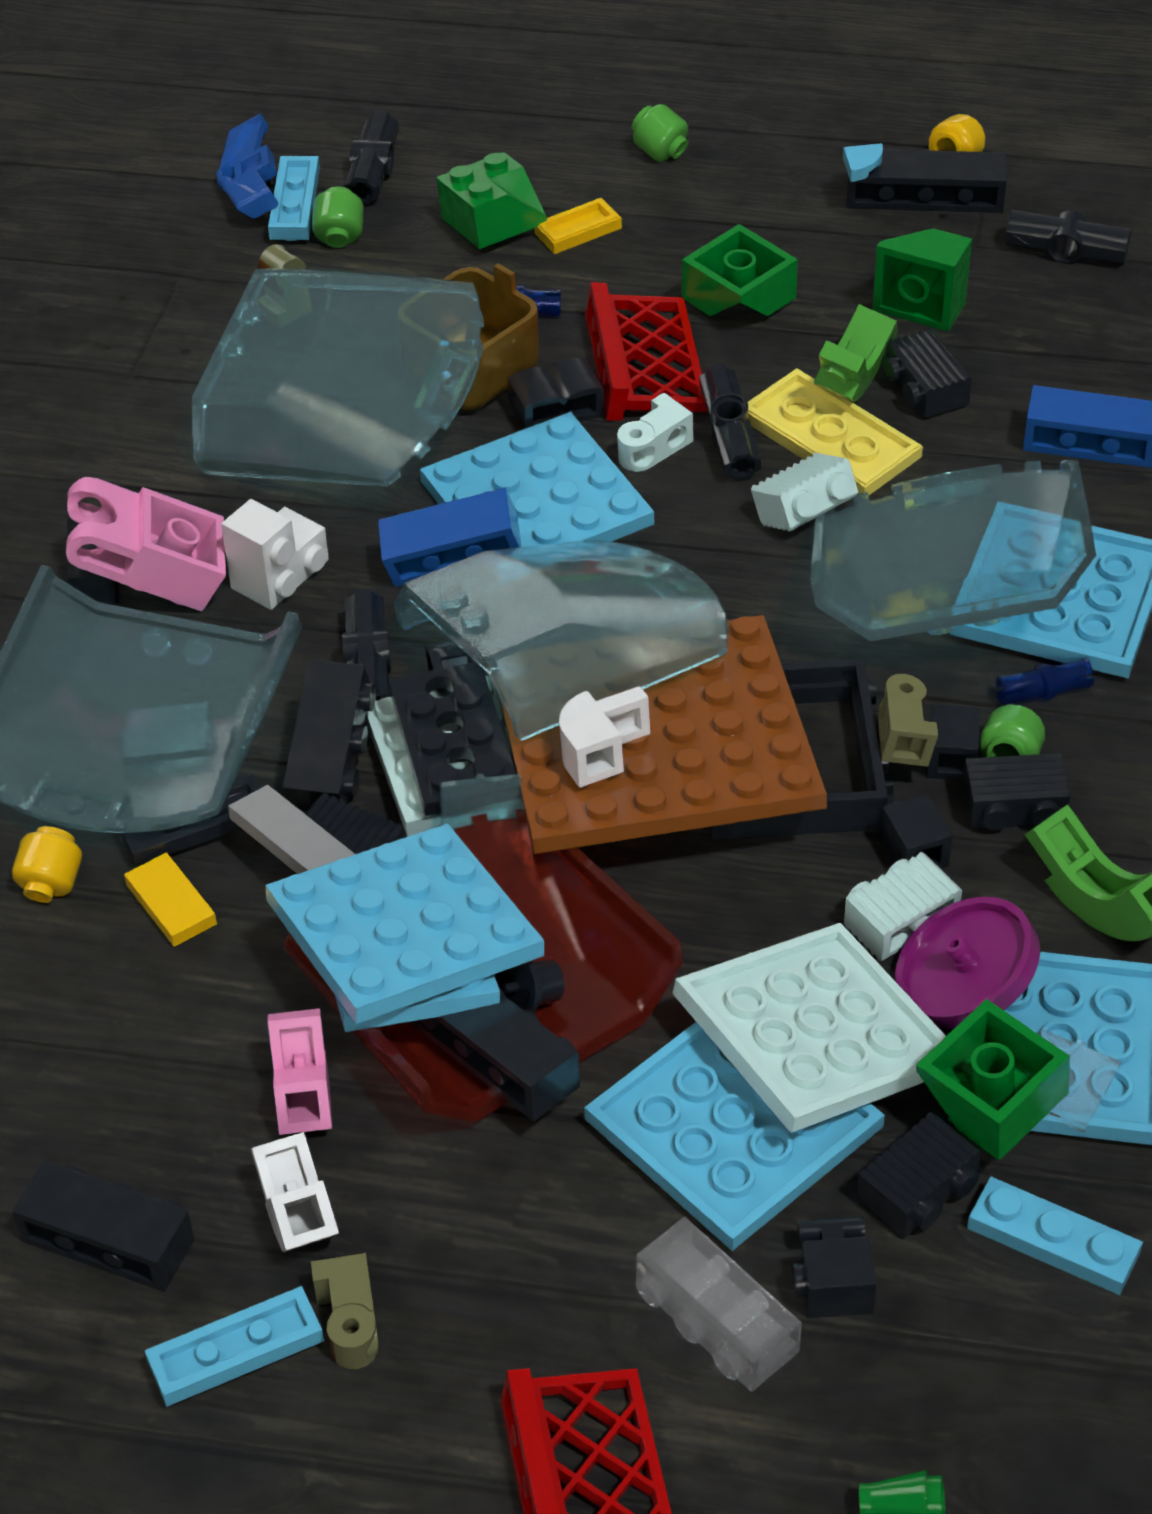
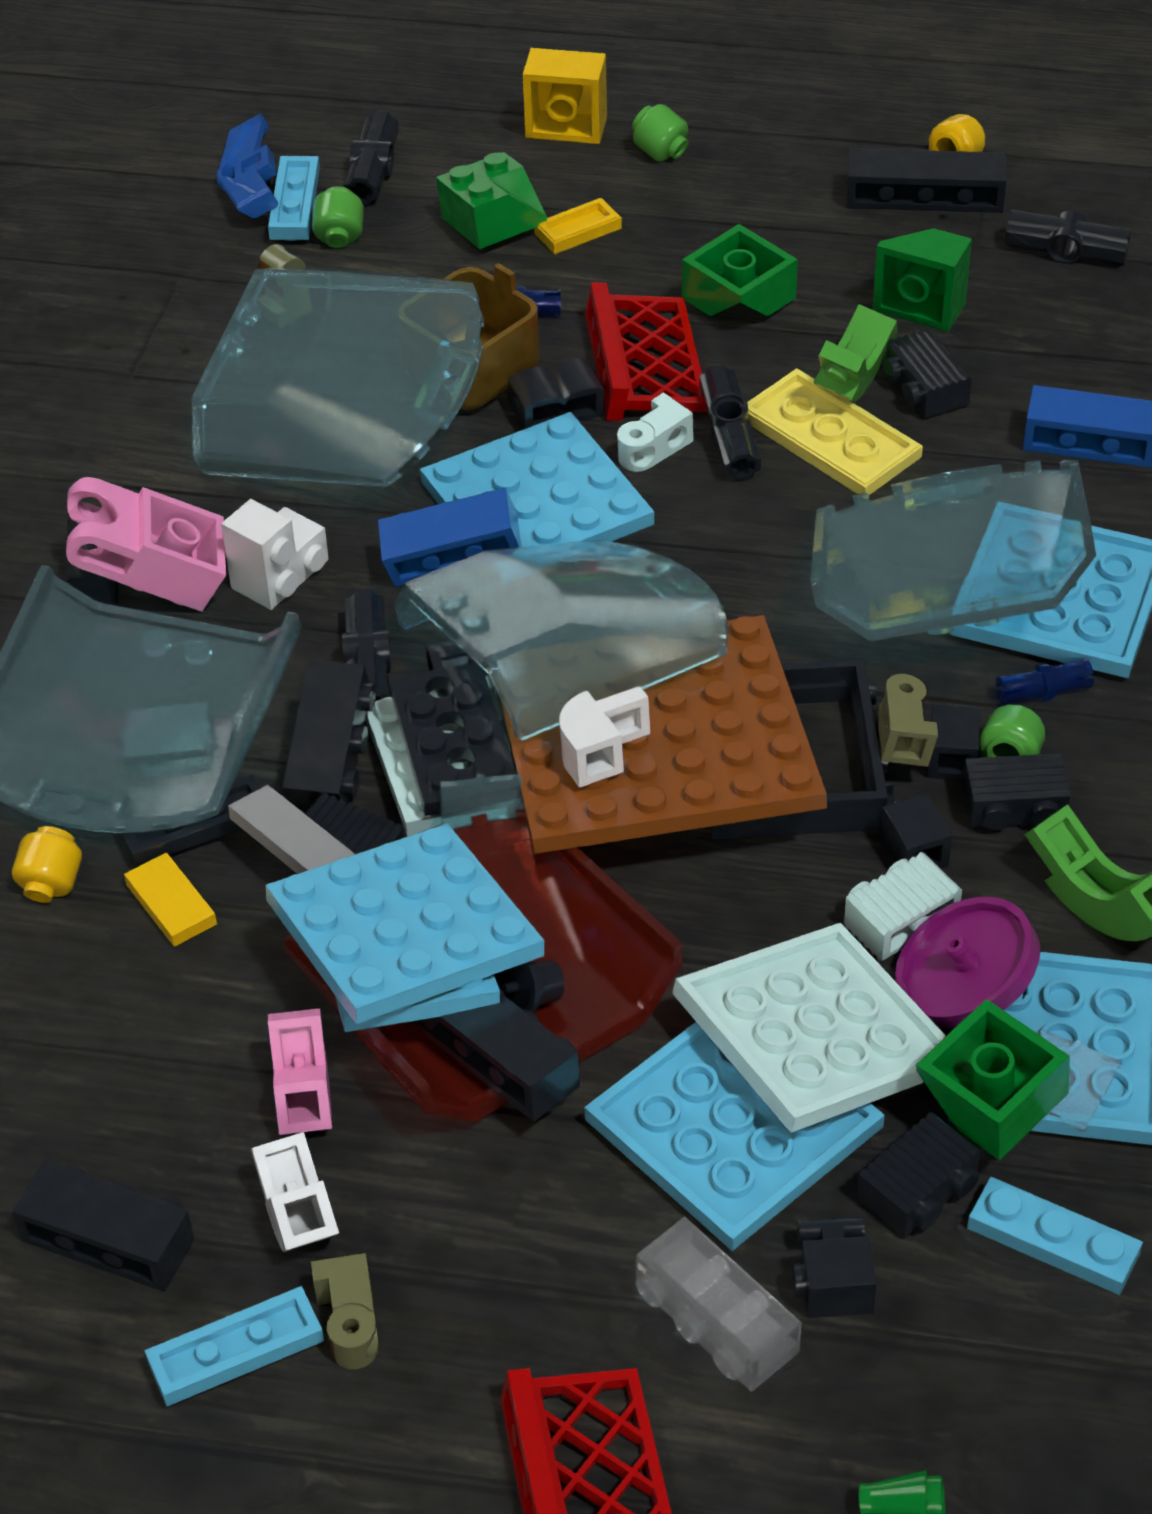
light aqua brick [751,452,858,532] -> none
medium azure tile [843,143,883,182] -> none
none -> yellow brick [523,48,607,144]

